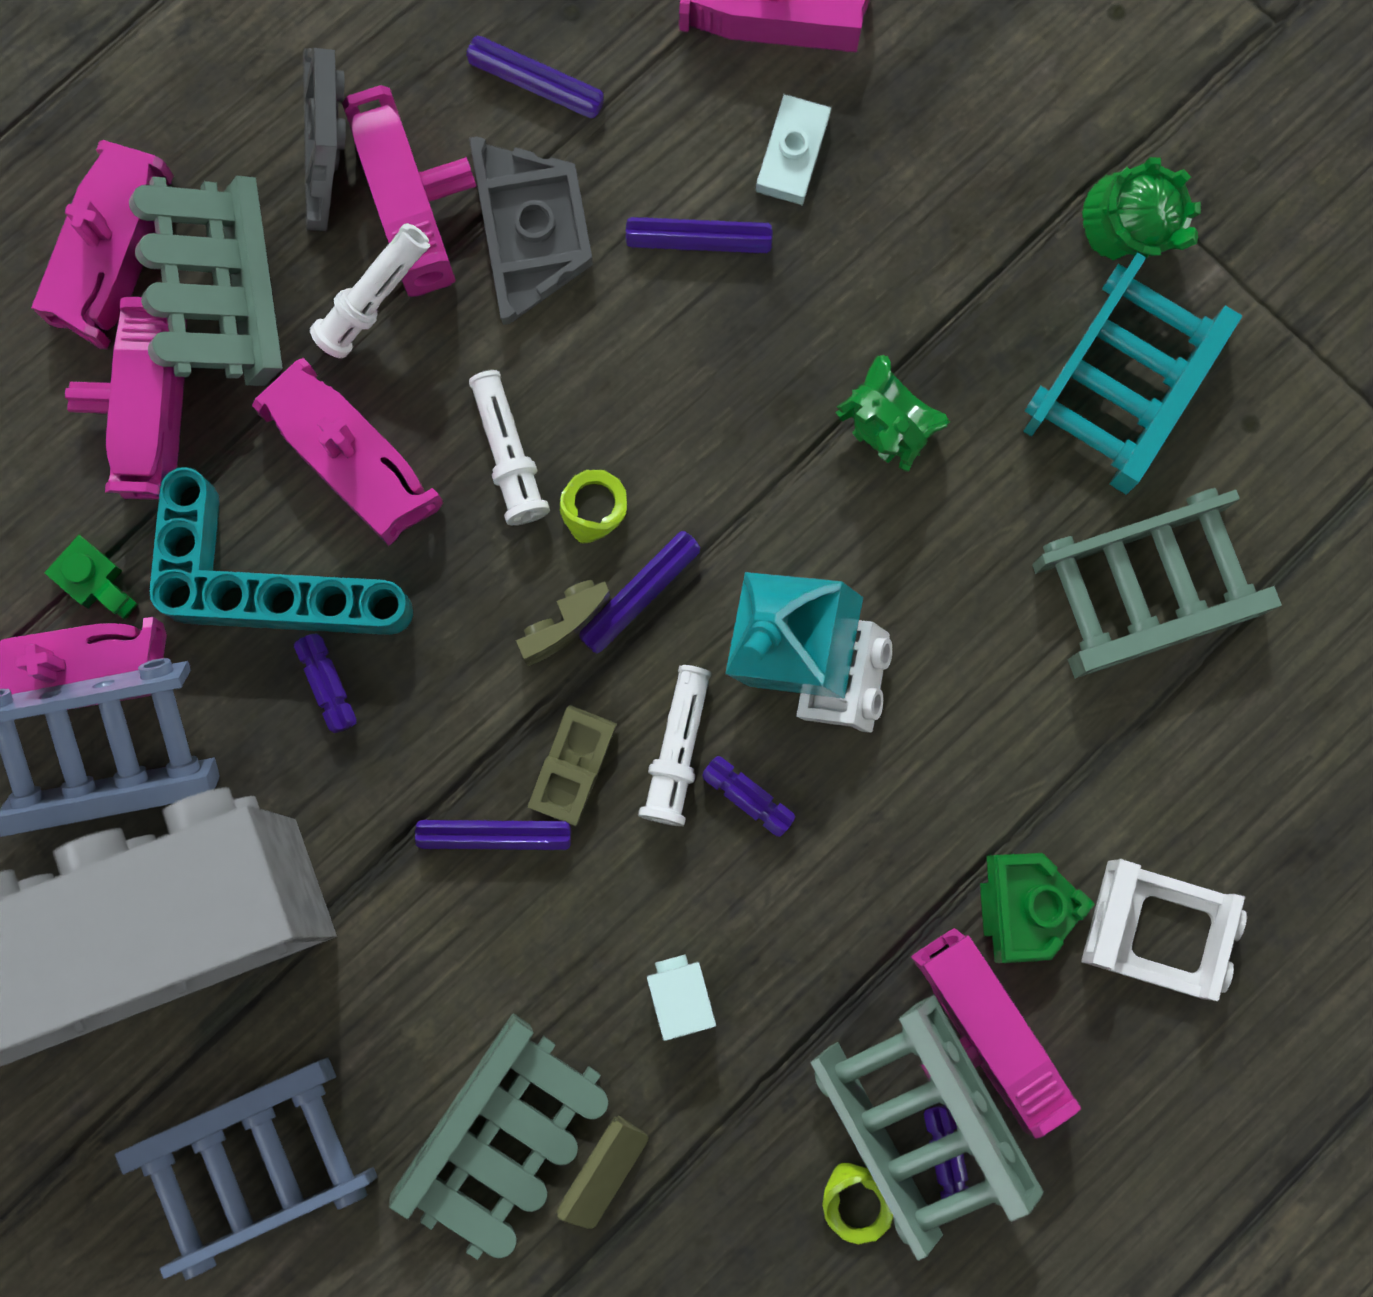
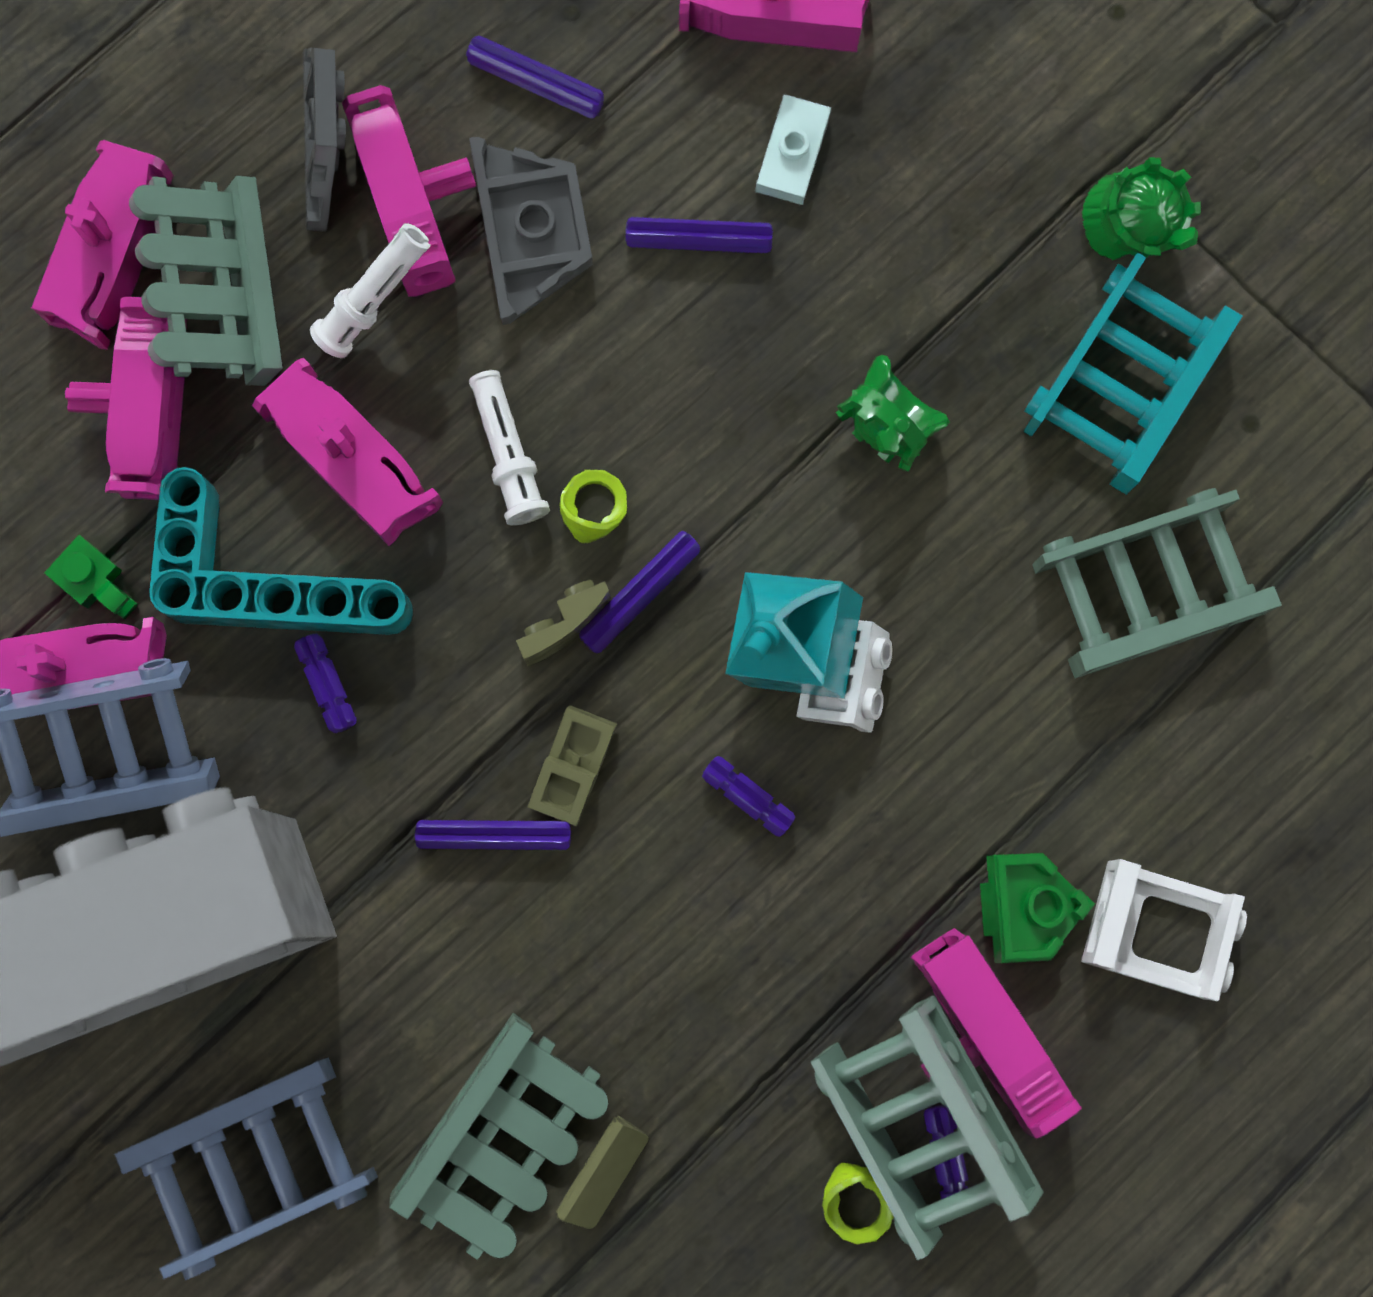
white pin [638,665,712,826] -> none
light aqua brick [647,954,716,1041] -> none

